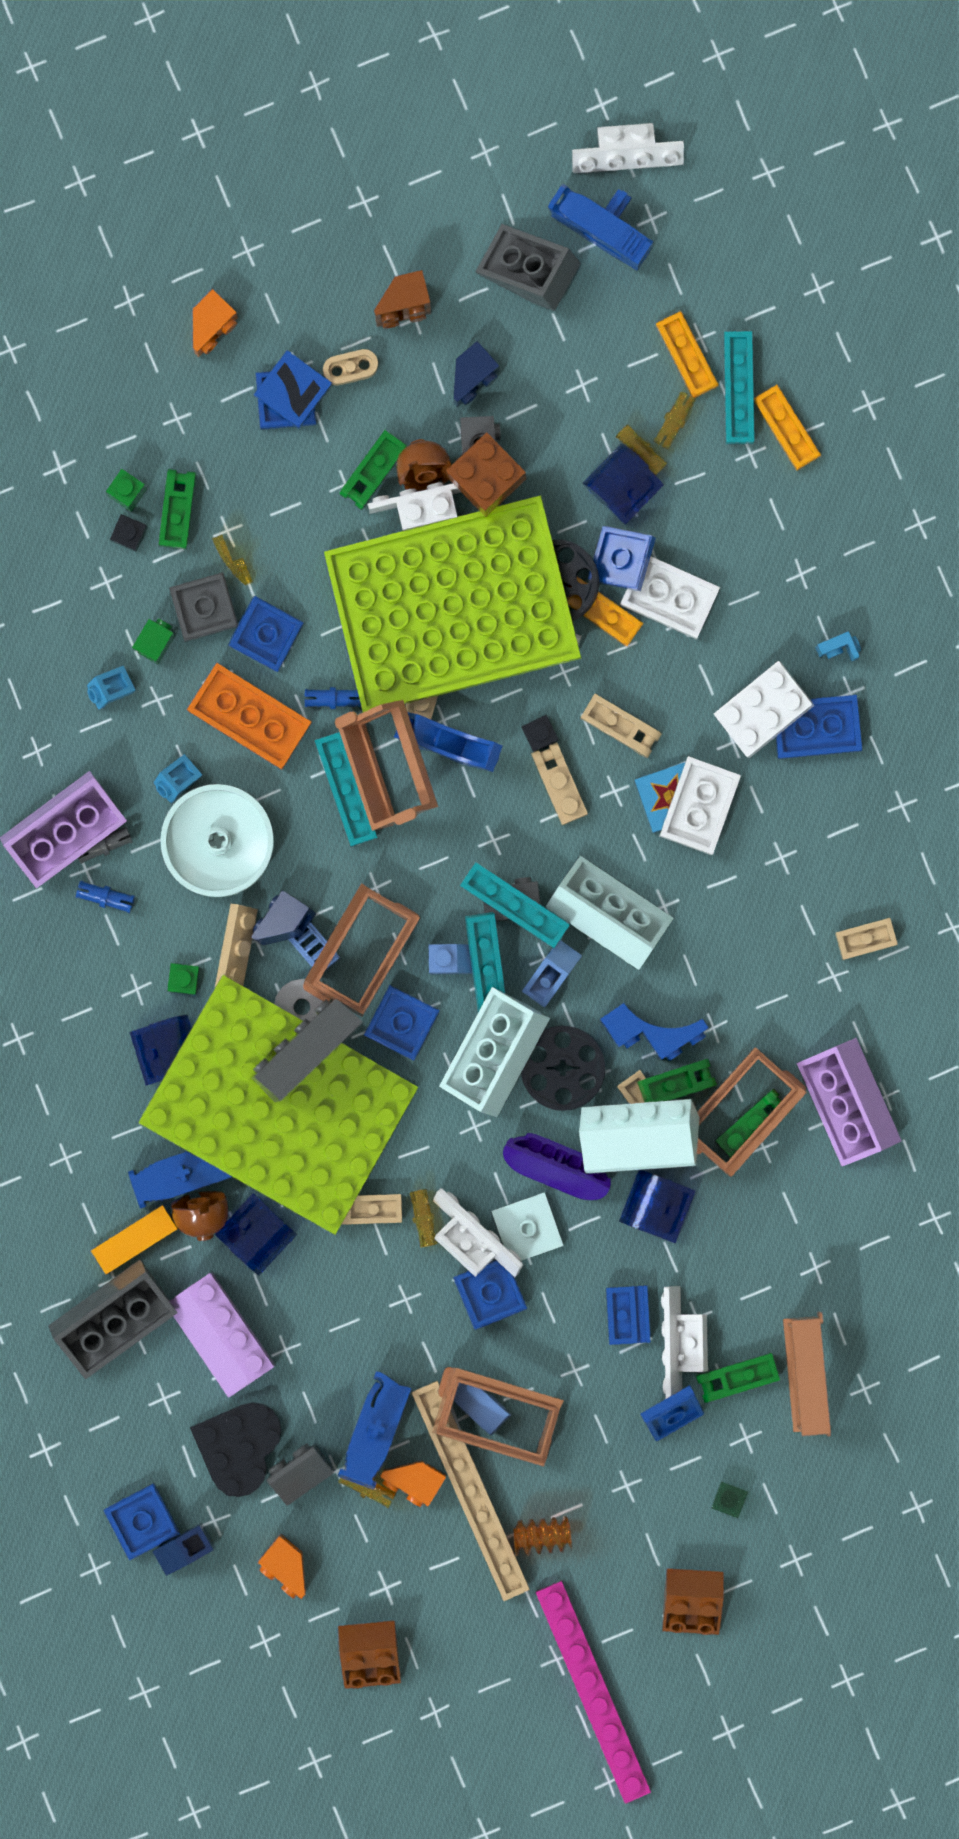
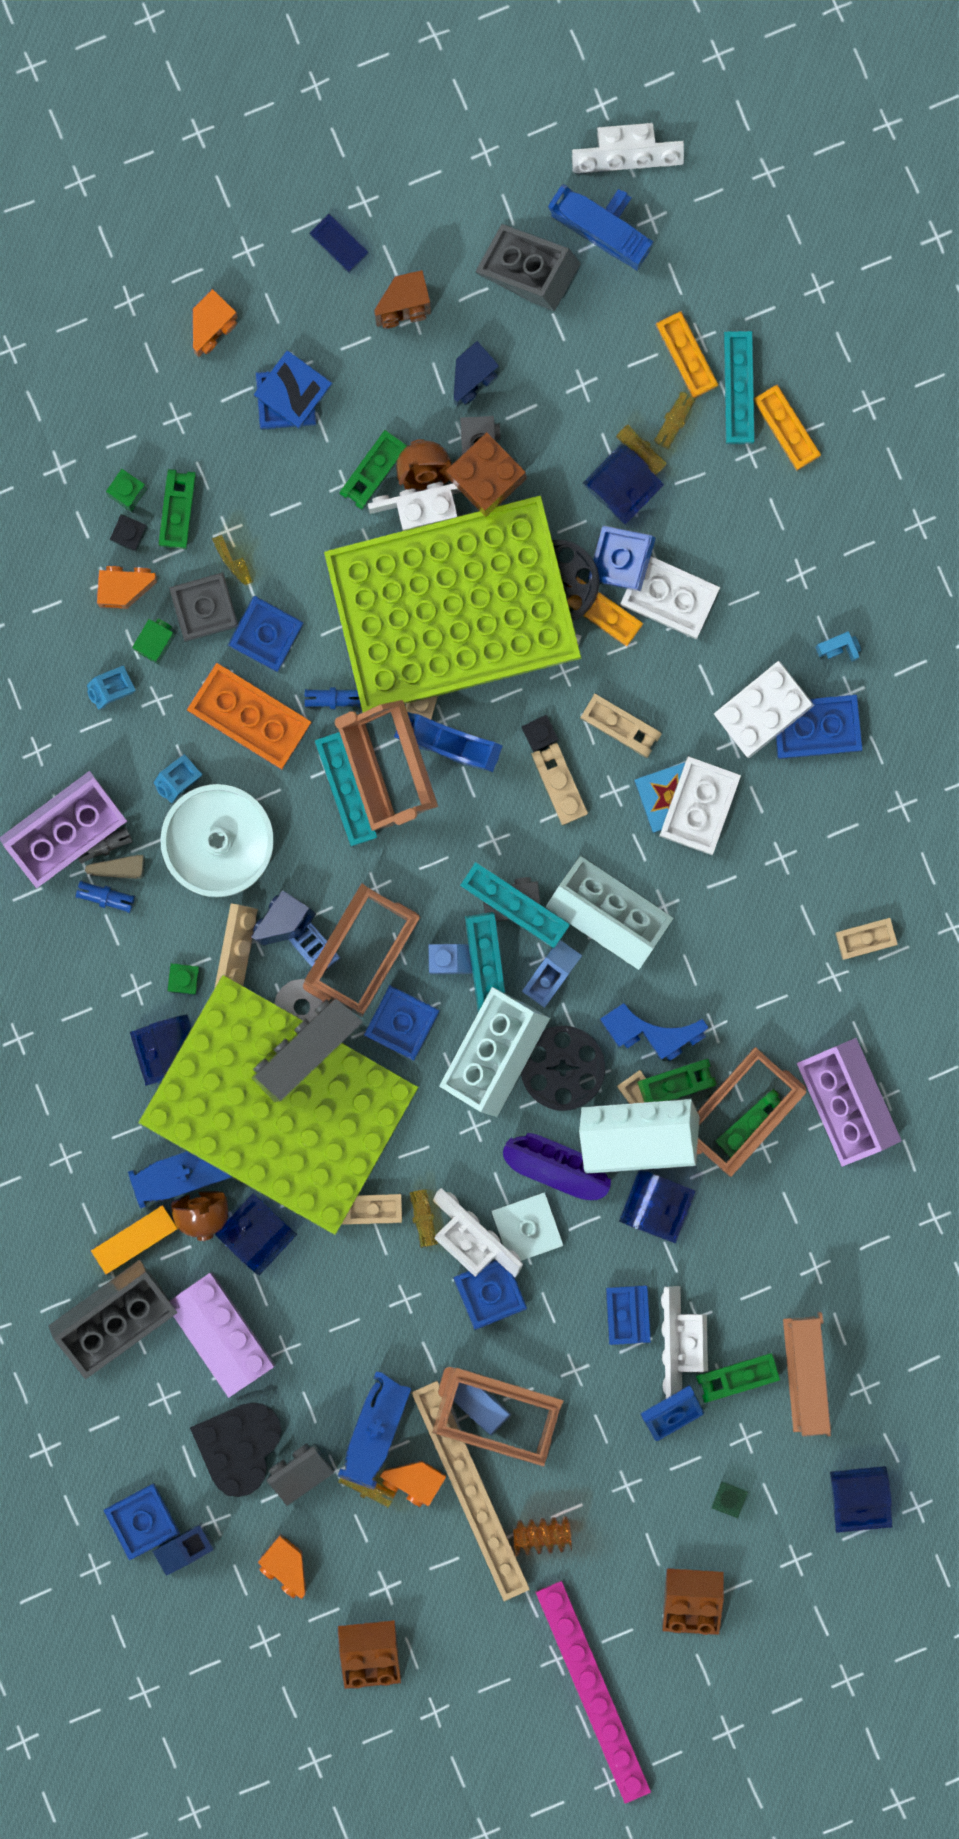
tan plate [323,349,378,386] -> none
none -> dark tan slope [85,855,145,879]
none -> orange slope [97,566,157,609]
none -> clear blue tile [309,214,369,273]
none -> clear blue brick [830,1466,892,1533]

